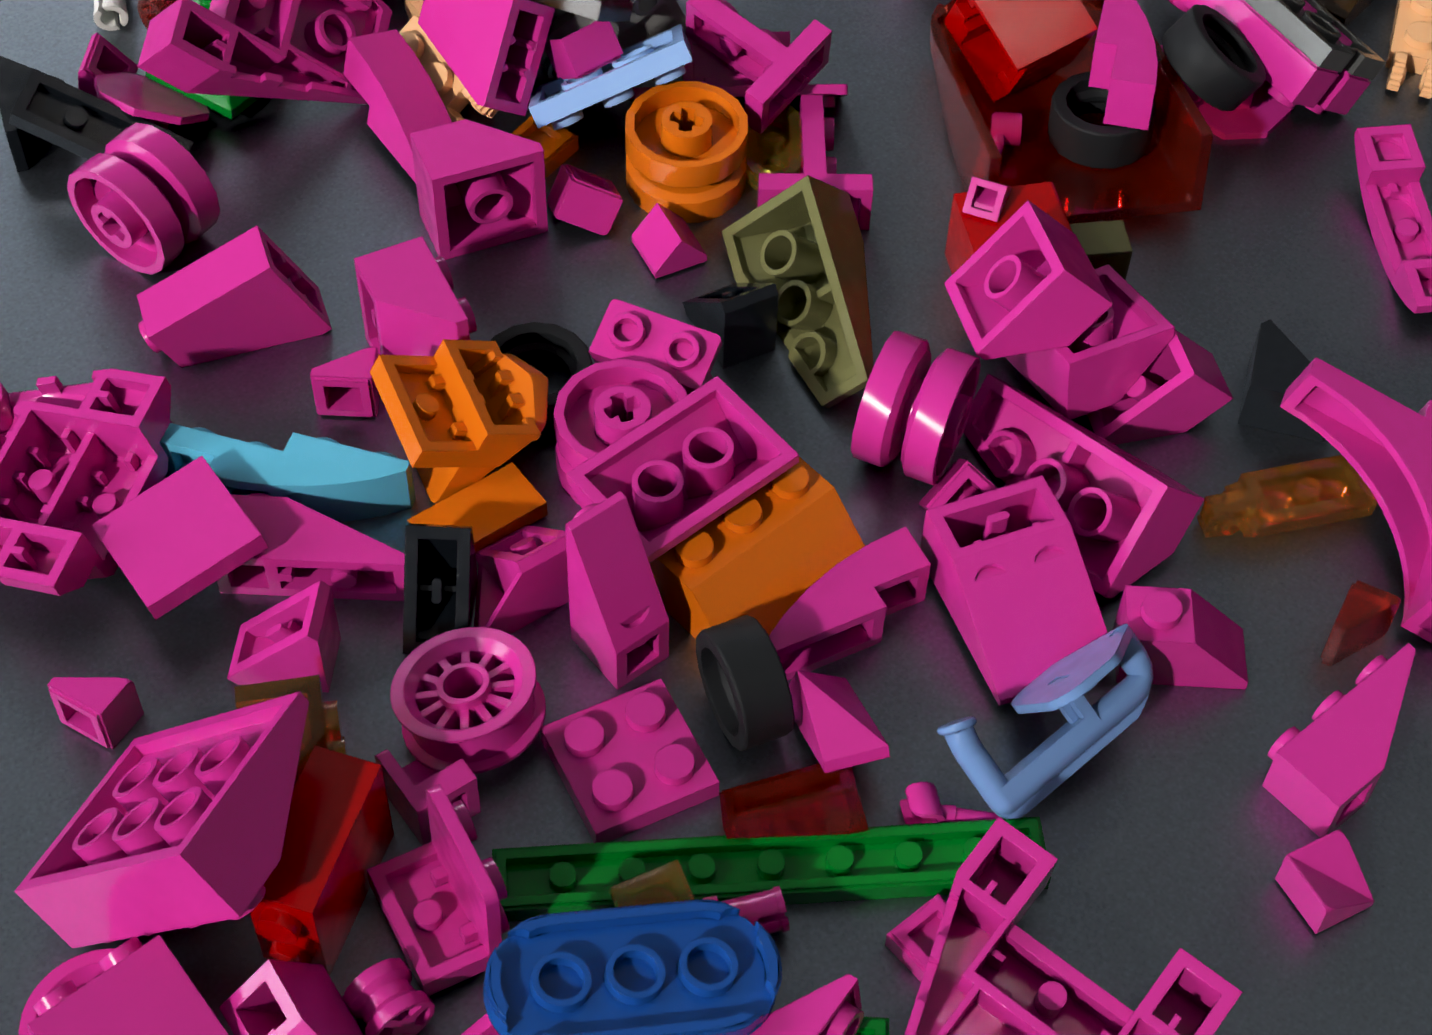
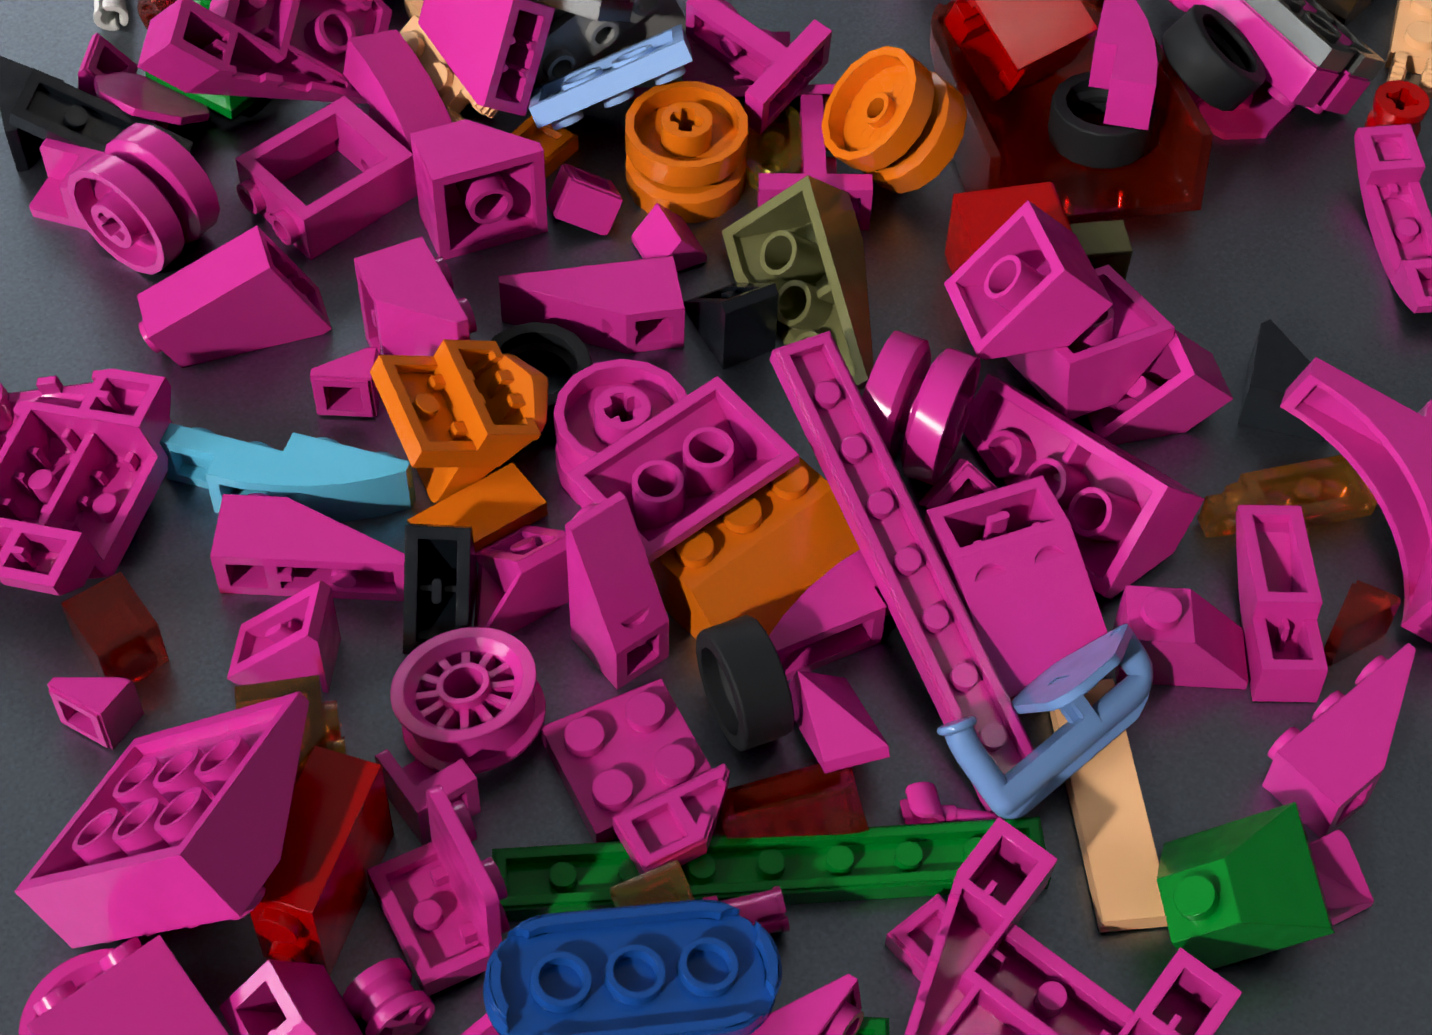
dark pink tile [91,456,268,620] -> none
dark pink slope [544,21,623,79] -> none
dark pink bracket [588,299,723,395] -> none
dark pink piece [962,176,1012,222] -> none
dark pink hand [981,112,1022,177] -> none
none -> dark pink panel [29,138,104,230]
none -> clear red brick [61,571,169,682]
none -> dark pink window [235,96,417,260]
none -> dark pink slope [498,256,685,354]
none -> dark pink tile [612,763,730,883]
none -> dark pink tile [769,331,1034,812]
none -> orange wheel [821,46,967,194]
none -> light nougat tile [1049,679,1168,933]
none -> green slope [1157,802,1335,970]
none -> dark pink slope [1236,505,1328,703]
none -> red wheel [1365,80,1430,140]

